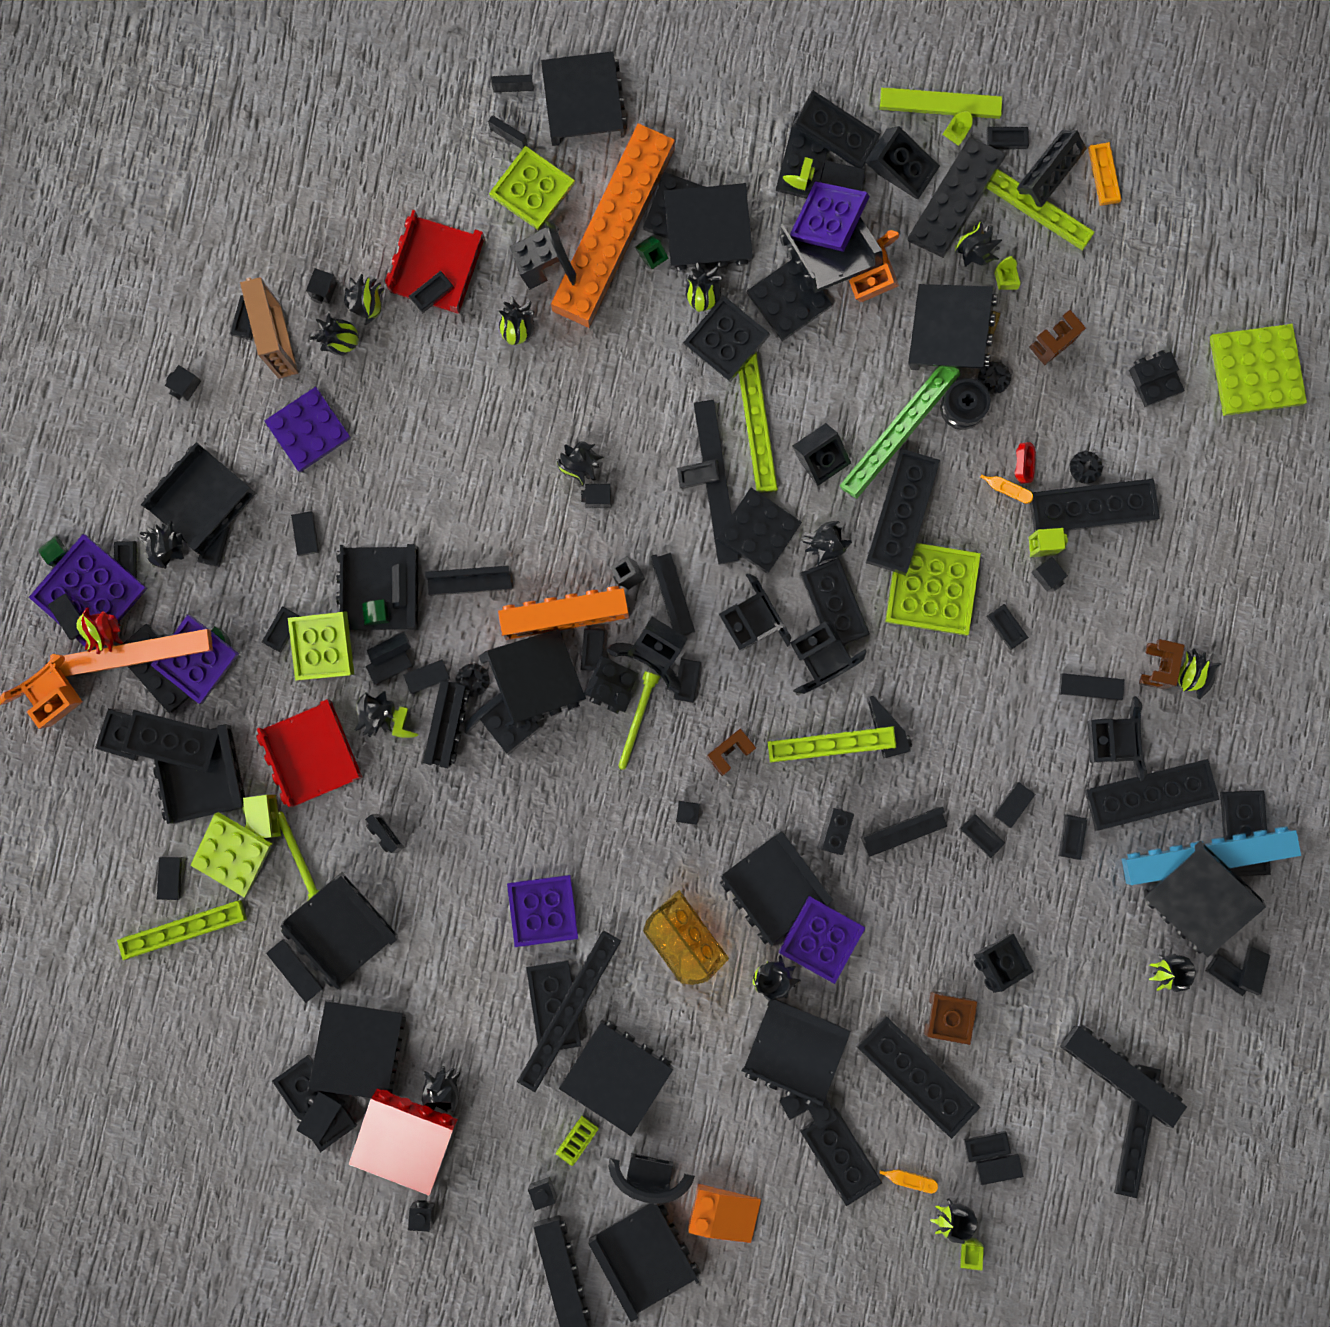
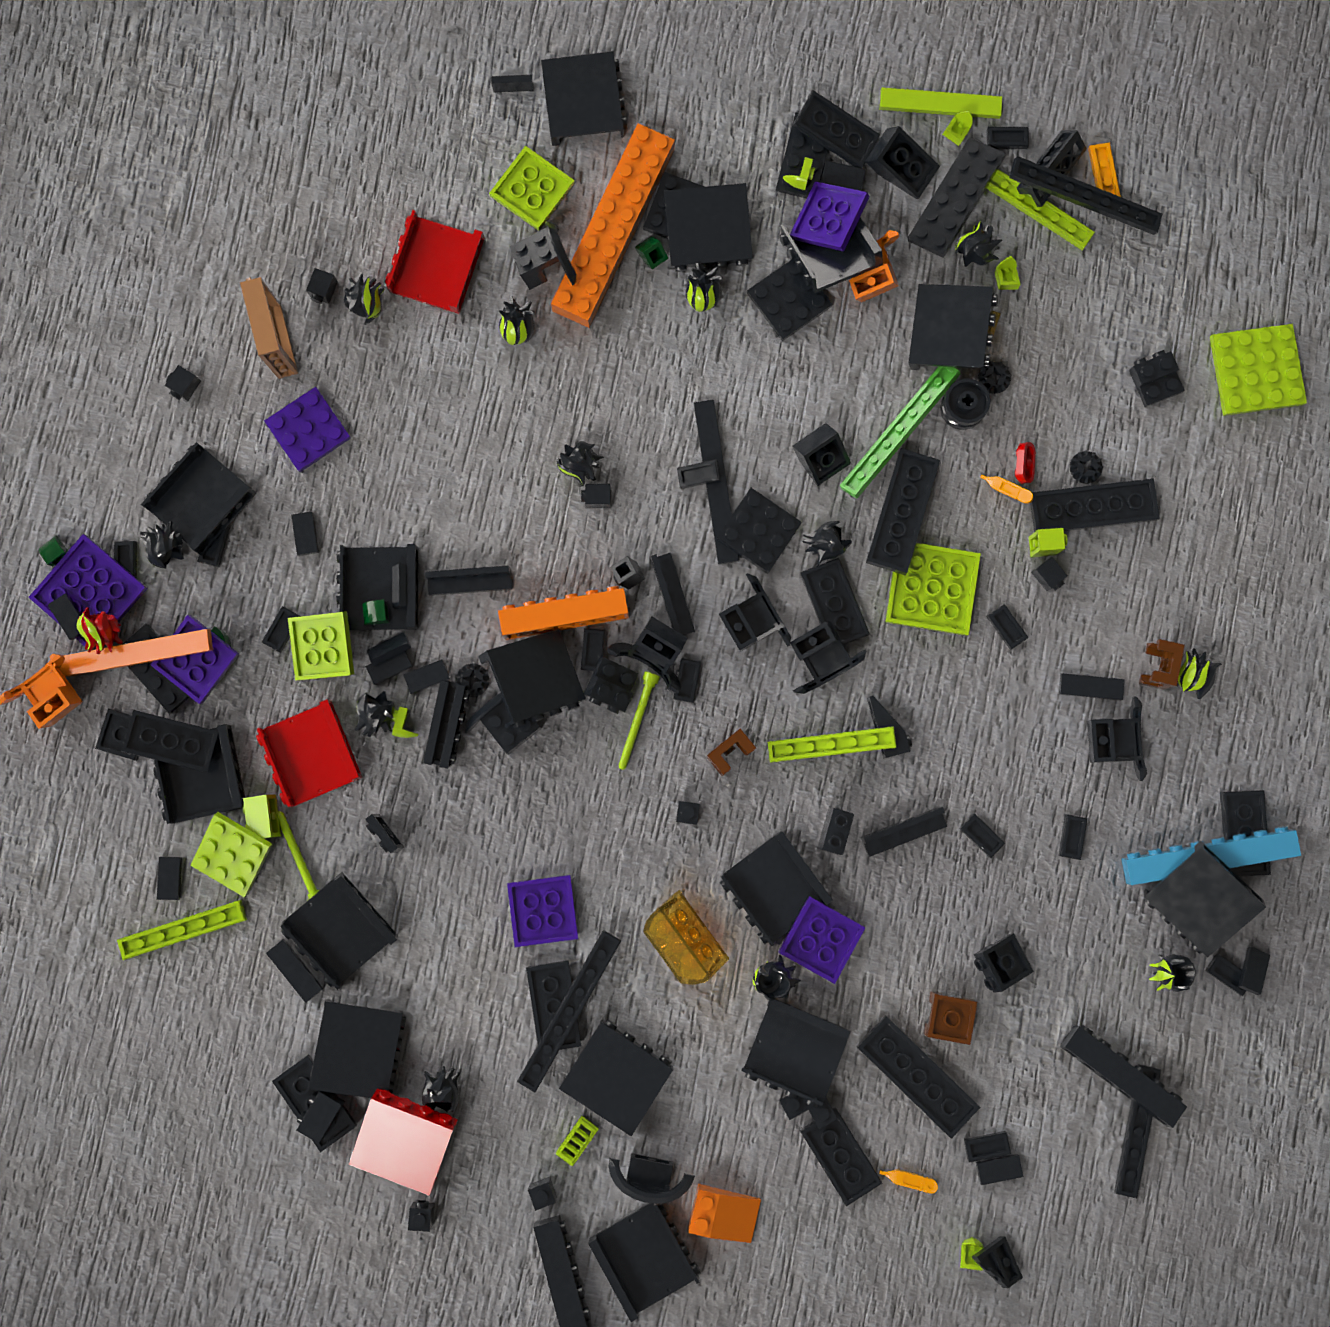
black tile [230,295,253,340] -> none
black hair [310,312,359,356] -> none
black tile [409,271,454,314] -> none
black tile [488,115,528,149] -> none
black plate [683,295,770,382] -> none
lime tile [738,353,778,493] -> none
black hair [930,1198,978,1244] -> none
black tile [993,782,1036,828] -> none
reddish brown panel [1029,310,1086,366] -> none
black plate [1084,759,1220,831] -> none
none -> black wing [972,1236,1023,1288]
none -> black plate [1009,156,1163,235]

